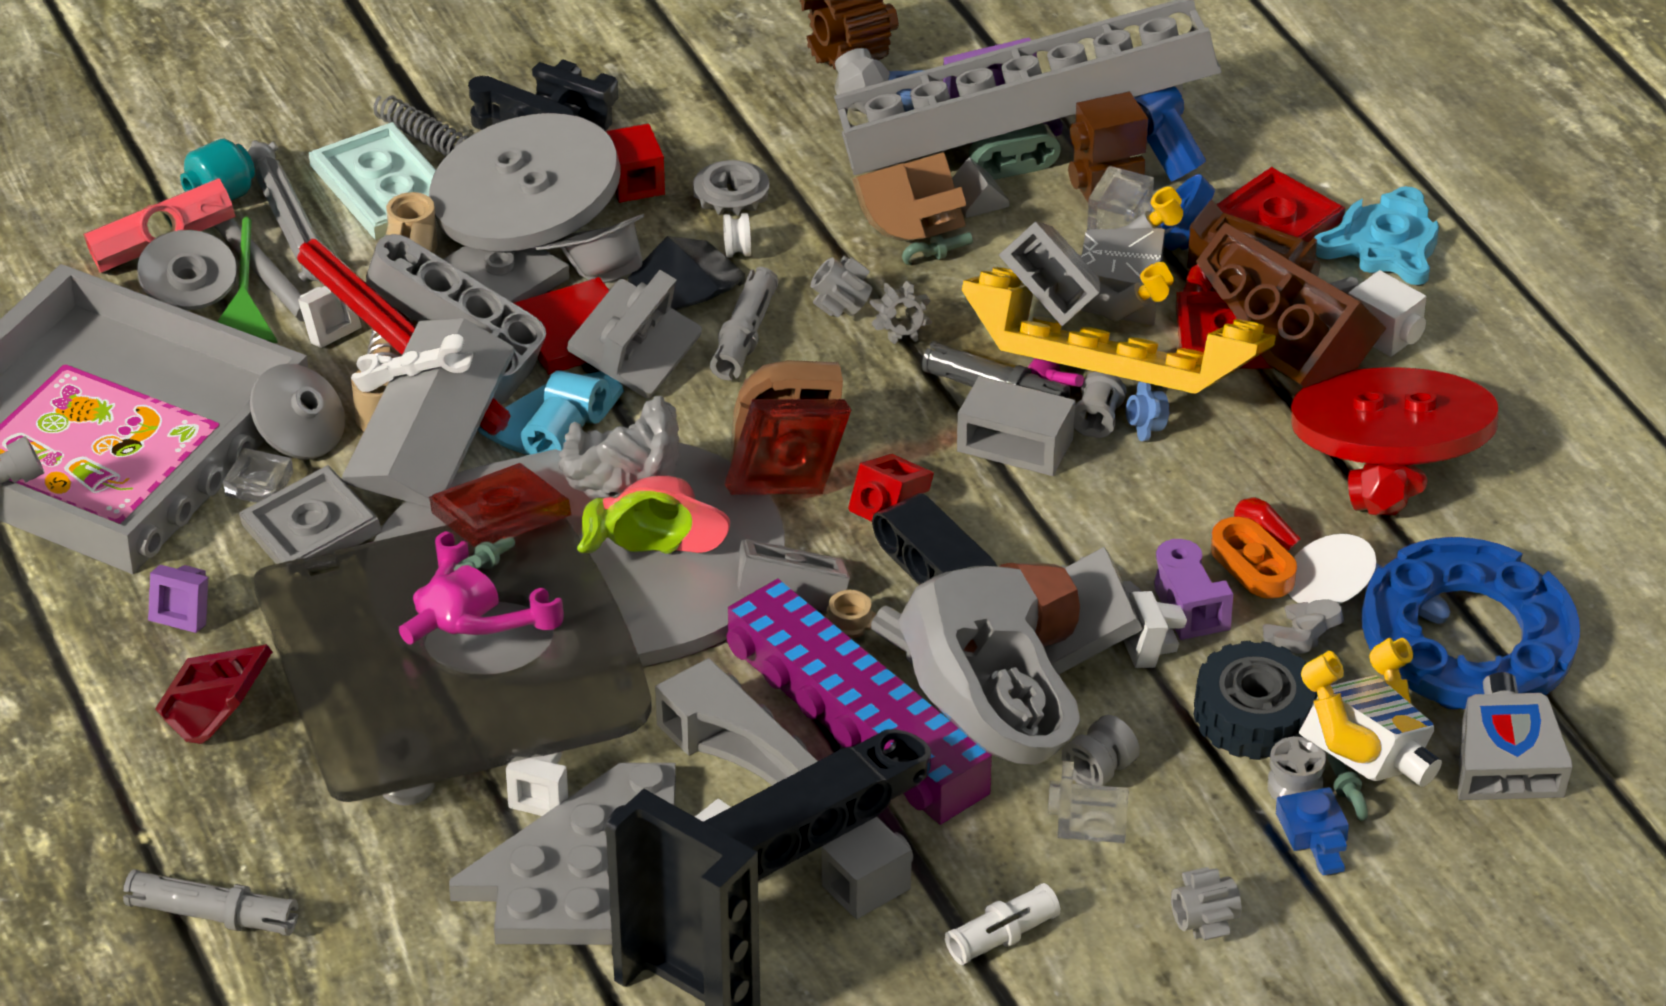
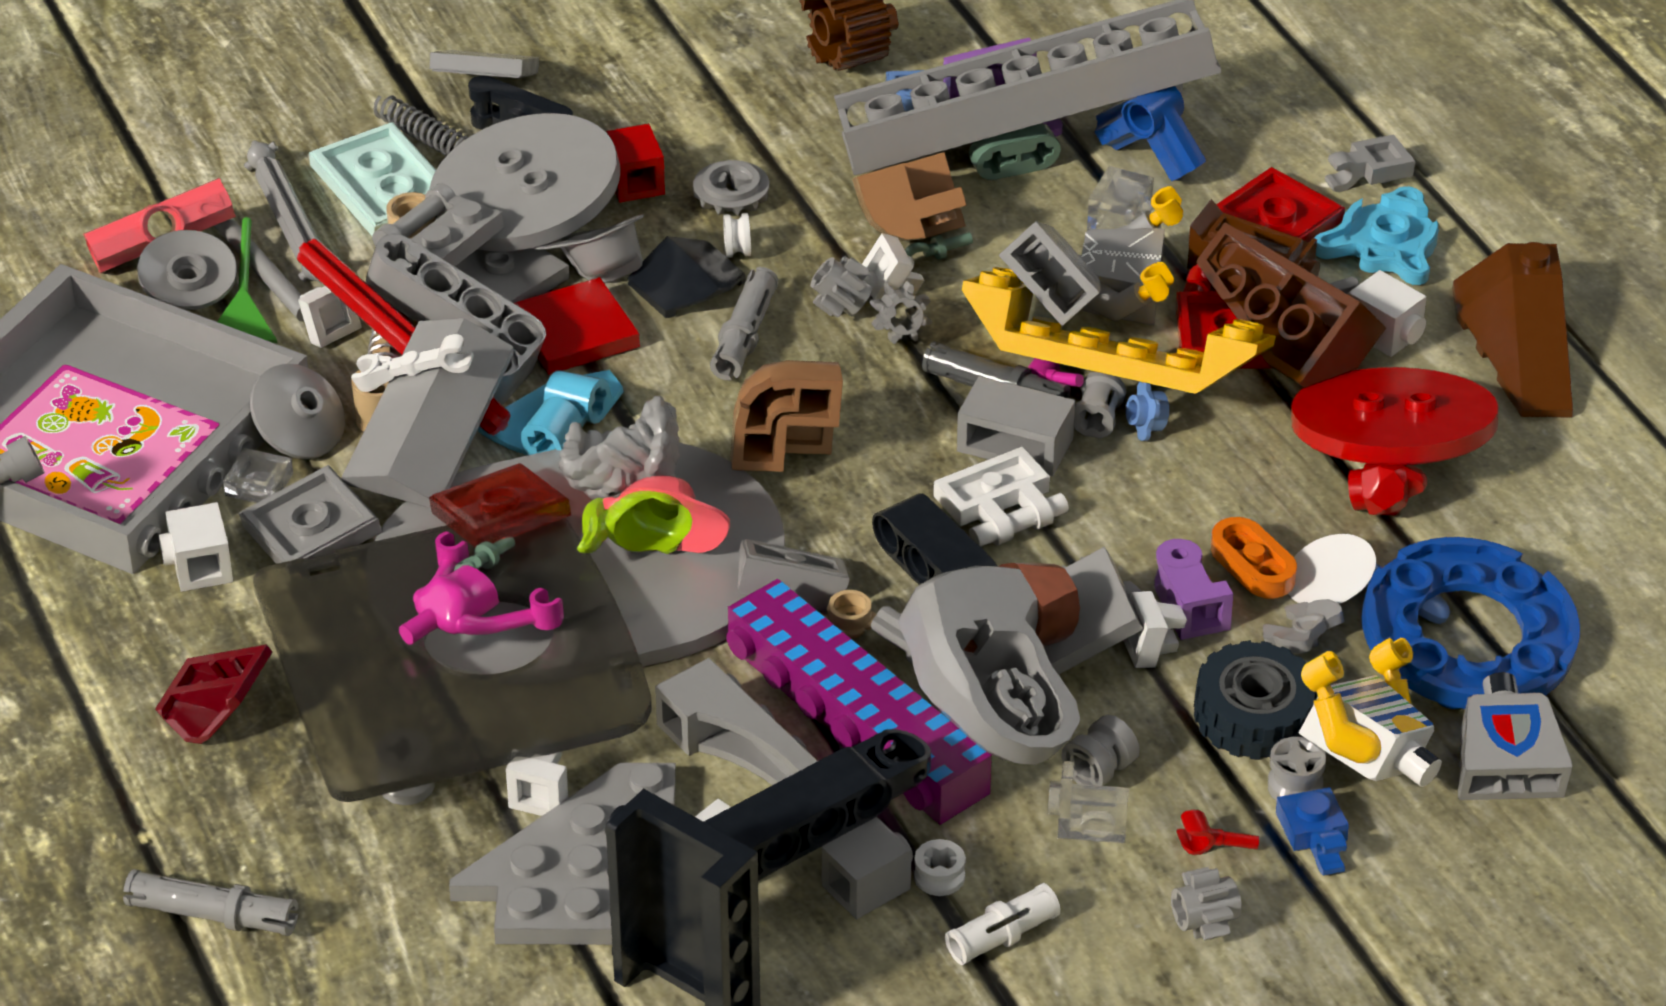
medium lavender tile [148,565,208,633] -> none
teal head [180,138,255,201] -> none
black hips [532,59,619,131] -> none
light grey bracket [567,270,702,399] -> none
clear red tile [725,399,852,495] -> none
light grey rock [835,48,890,114] -> none
red bracket [848,454,934,522] -> none
light grey slope [952,157,1010,218] -> none
reddish brown piece [1068,91,1148,206] -> none
blue plate [1161,174,1215,251] -> none
red arm [1234,497,1301,551] -> none
sand green hand [1327,754,1368,821] -> none
none -> white brick [159,502,233,592]
none -> light grey plate [372,183,504,267]
none -> light grey tile [429,50,539,78]
none -> white tile [862,233,925,300]
none -> white bush [914,839,966,896]
none -> white plate [934,447,1069,547]
none -> red hand [1176,809,1259,855]
none -> light grey plate [1325,134,1415,192]
none -> reddish brown wedge [1452,242,1573,418]

